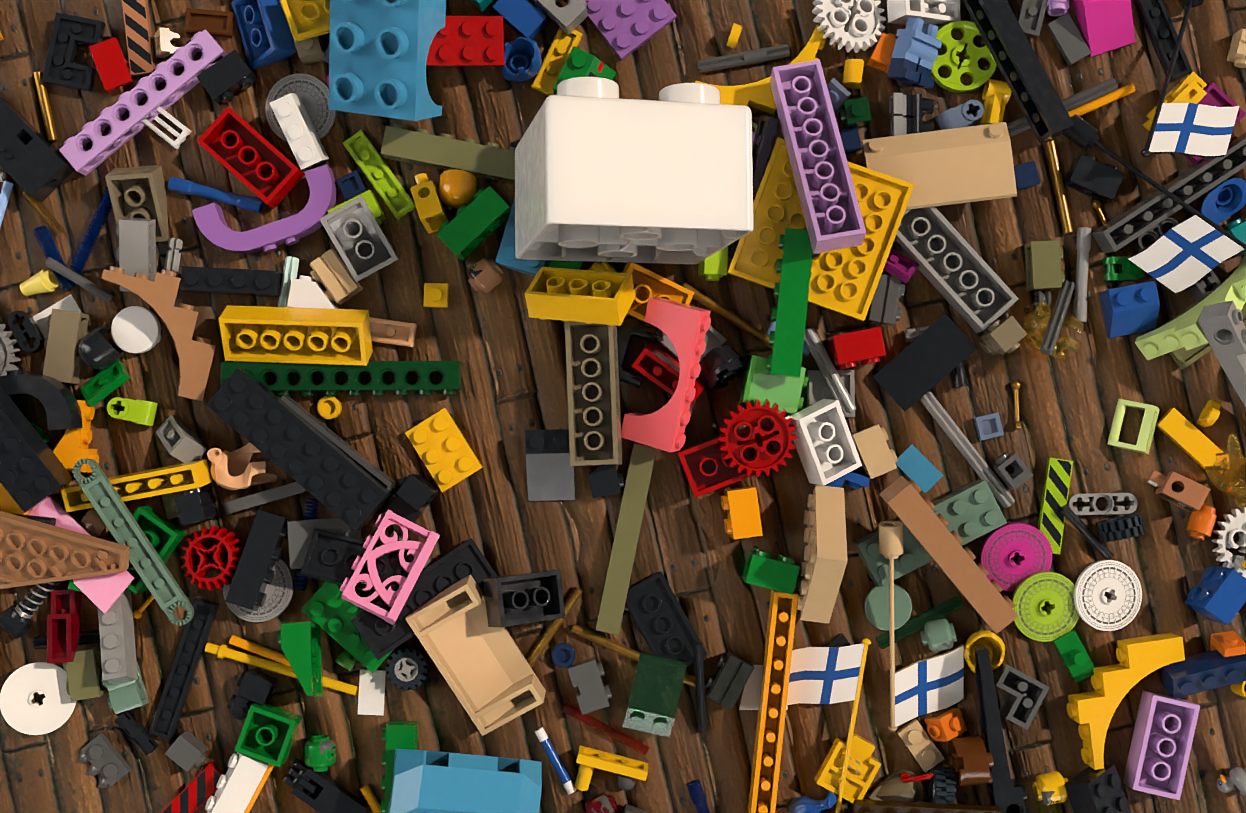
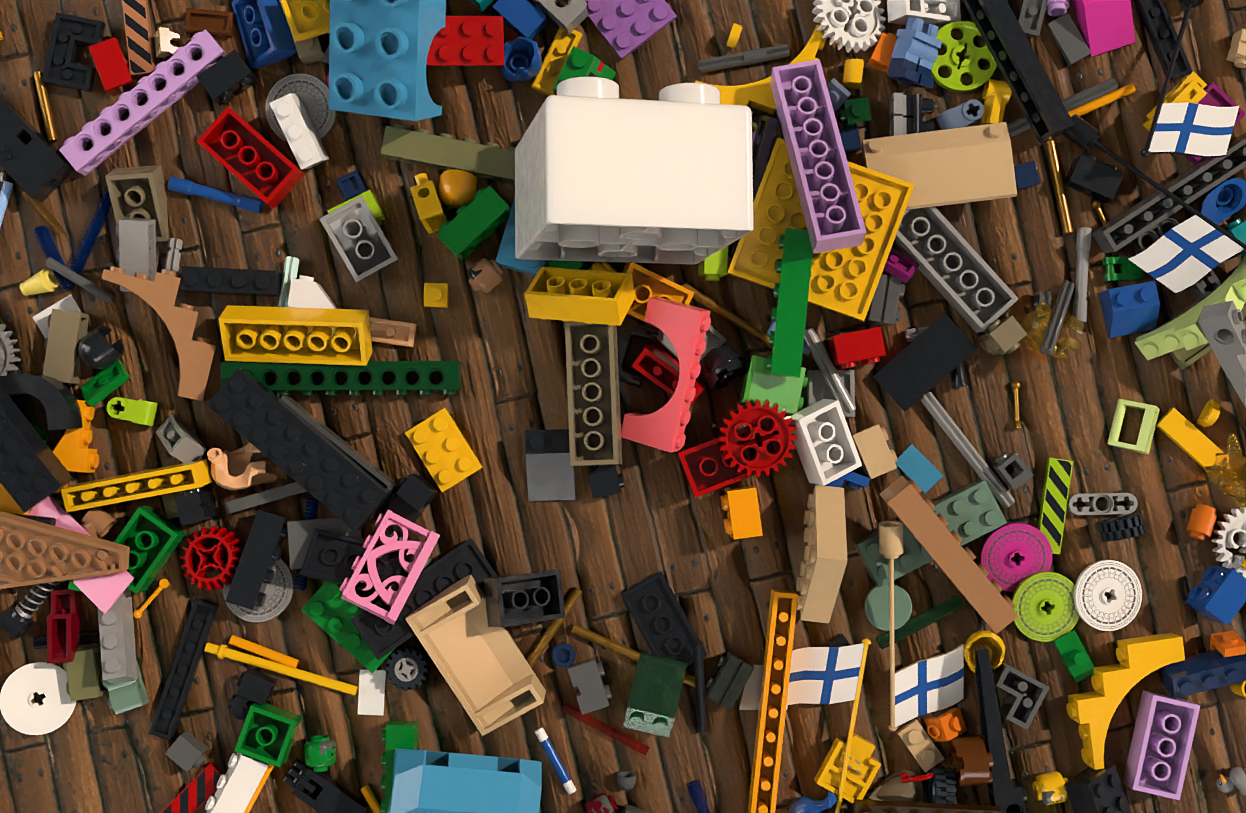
black beam [8,310,45,353] -> none
sand green plate [72,458,194,626] -> none
dark grey plate [78,733,132,788] -> none
white tile [111,306,162,354] -> none
black pin [115,711,159,756] -> none
white tile [141,106,192,149] -> none
medium lavender arch [192,164,337,254] -> none
green slope [277,621,323,697] -> none
tan brick [309,248,363,305] -> none
yellow tile [317,396,342,419] -> none
bright green hinge [335,650,356,671] -> none
lime tile [343,130,416,220] -> none
yellow piece [575,745,648,791] -> none
olive tile [596,443,657,635] -> none
green brick [742,548,800,595] -> none
sand green head [920,619,957,652] -> none
sand blue tile [973,412,1004,441] -> none
olive brick [1024,240,1065,291] -> none
black bar [1060,505,1114,560] -> none
nougat torso [1147,470,1211,512] -> none

